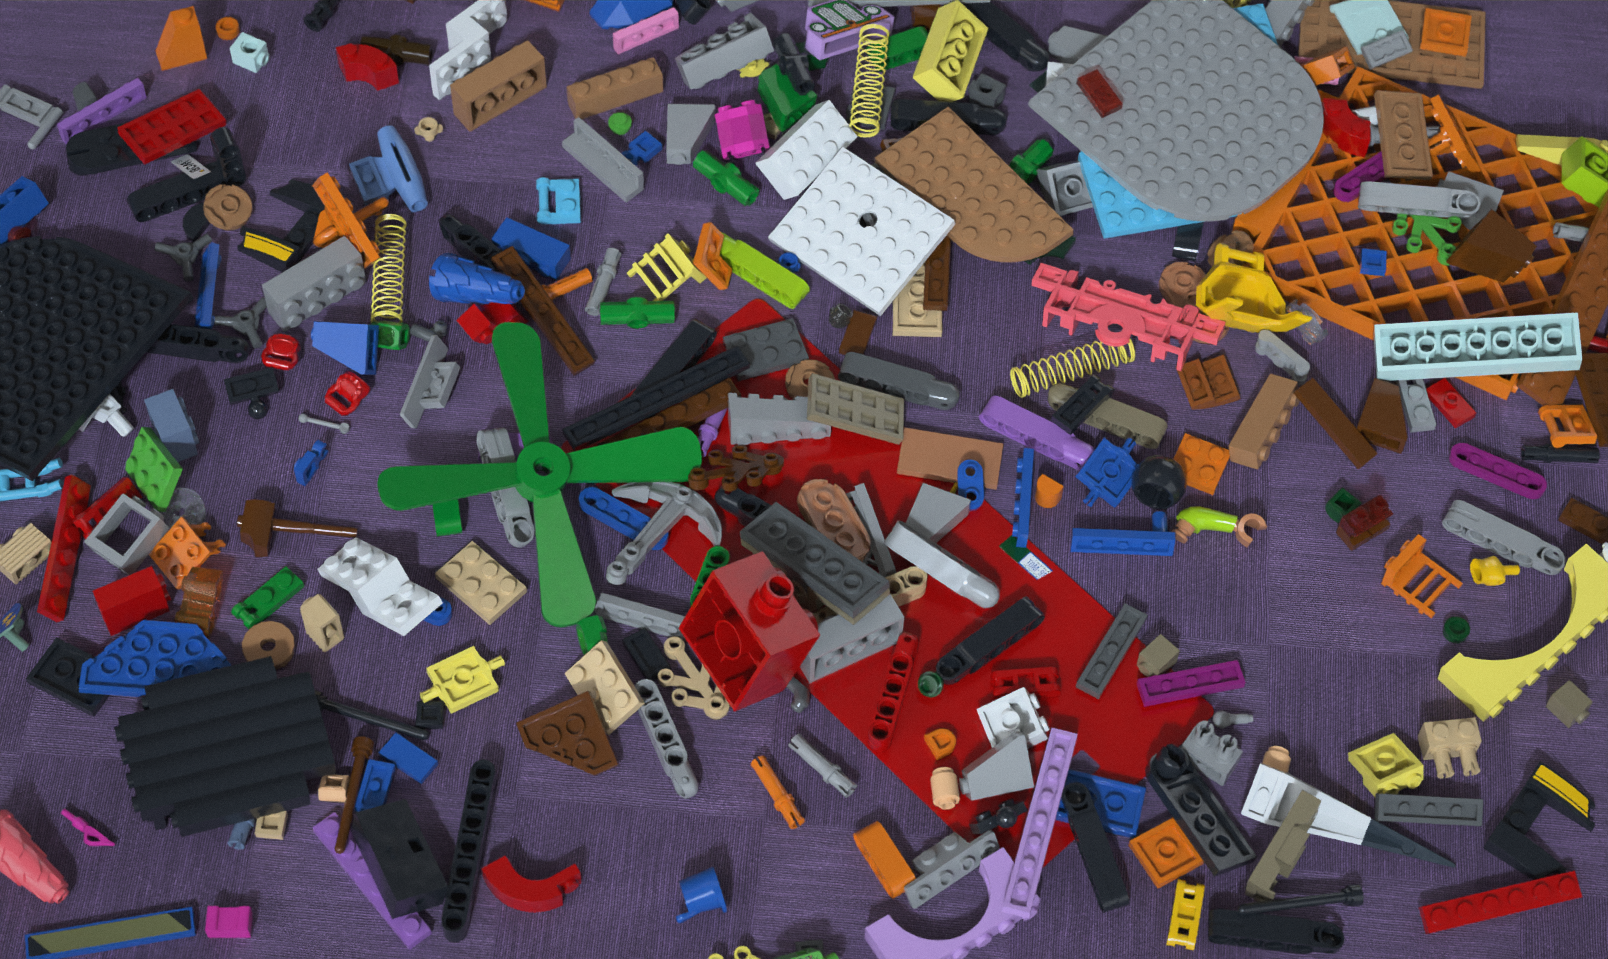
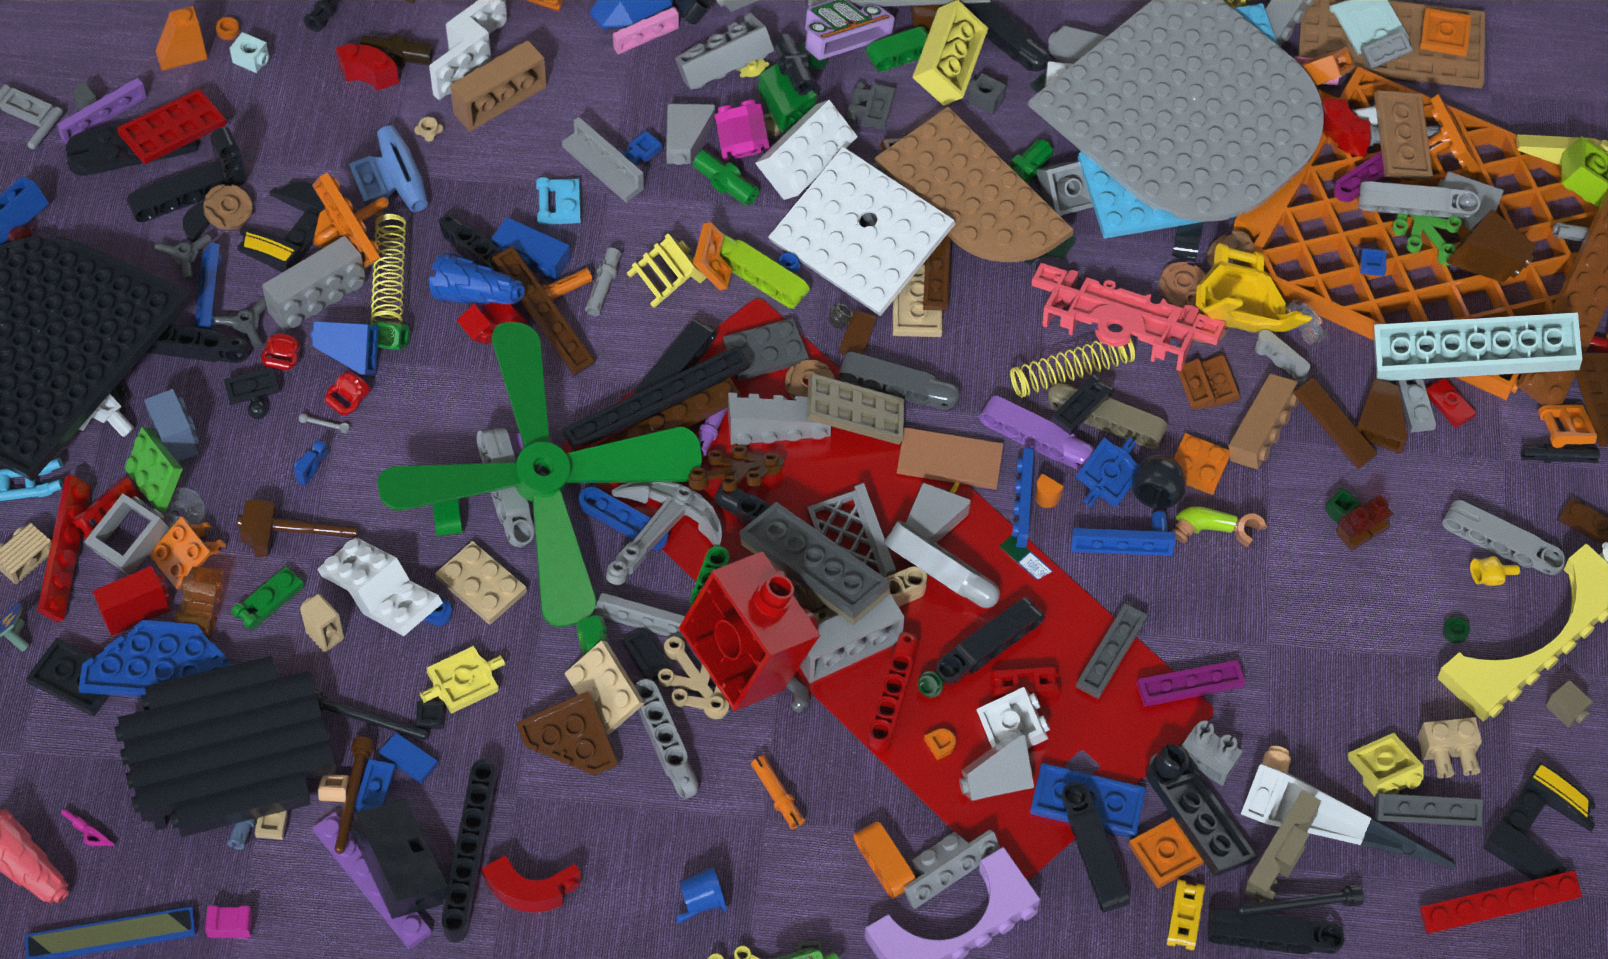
white sticker [170,154,211,179] -> none
medium nougat tile [242,621,295,670] -> none
light grey bracket [400,335,461,428] -> none
dark grey arm [410,321,448,342] -> none
medium nougat brick [567,57,663,119] -> none
green piece [600,297,675,329] -> none
bright green plate [608,112,632,135] -> none
light grey pin [788,734,857,798] -> none
nougat tile [797,479,871,561] -> none
light yellow piece [849,24,890,138] -> none
black piece [890,99,1007,135] -> none
light nougat brick [930,767,960,809] -> none
blue plate [957,460,984,511] -> none
black plate [969,798,1028,834] -> none
lavender plate [1002,728,1078,919] -> none
clear red plate [1076,69,1123,118] -> none
dark tan brick [1137,634,1180,677] -> none
light grey piece [1213,710,1253,729] -> none
orange plate [1381,534,1463,619] -> none
magenta plate [1449,443,1547,499] -> none

